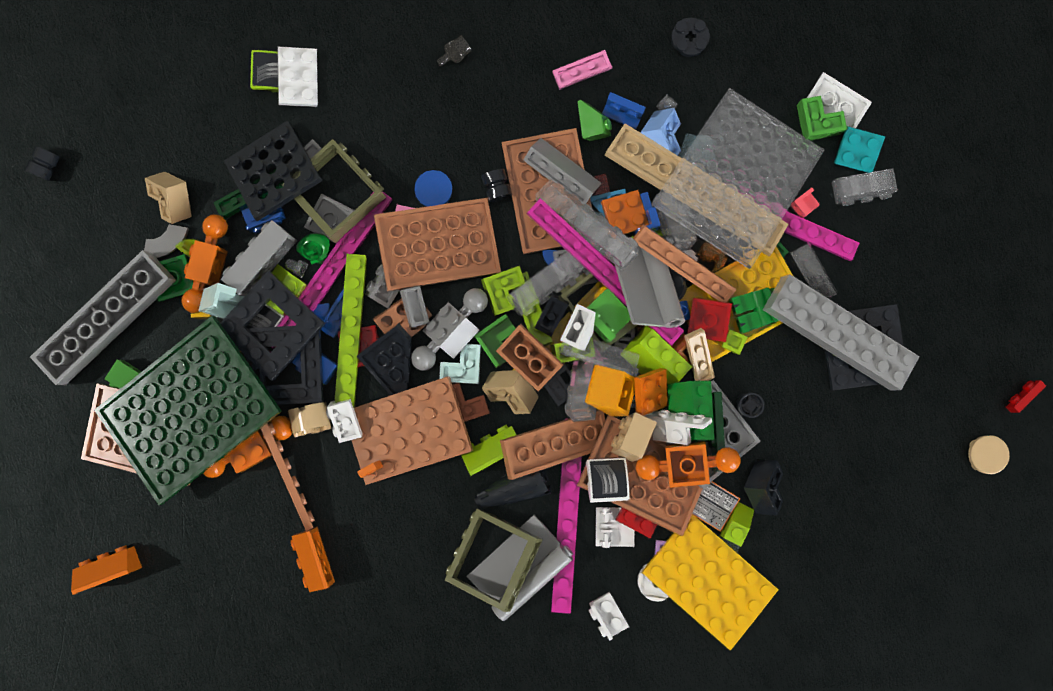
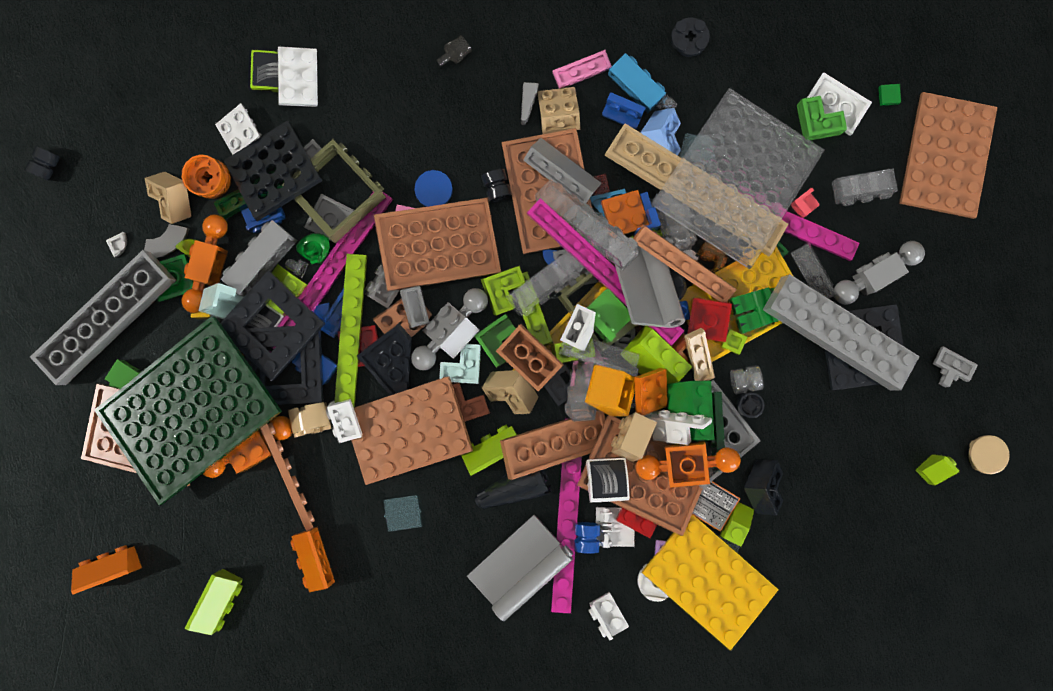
orange tile [357,460,383,478] -> none
olive window [445,509,543,612] -> none
black slope [534,293,570,337] -> none
bright green slope [578,100,612,141] -> none
teal plate [834,126,885,174] -> none
red plate [1006,380,1046,413] -> none
none -> white tile [106,232,127,258]
none -> orange wheel [182,155,232,199]
none -> slope [185,569,243,635]
none -> white hinge [215,103,262,155]
none -> clear light blue piece [384,495,422,532]
none -> light grey slope [521,82,539,125]
none -> tan bracket [538,87,580,134]
none -> blue wheel [574,522,600,553]
none -> dark azure brick [608,53,666,113]
none -> clear wheel [730,365,763,394]
none -> light grey brick [834,241,925,305]
none -> green tile [879,84,901,106]
none -> nougat plate [899,92,997,219]
none -> lime slope [916,455,959,485]
none -> light grey hinge [933,346,978,388]

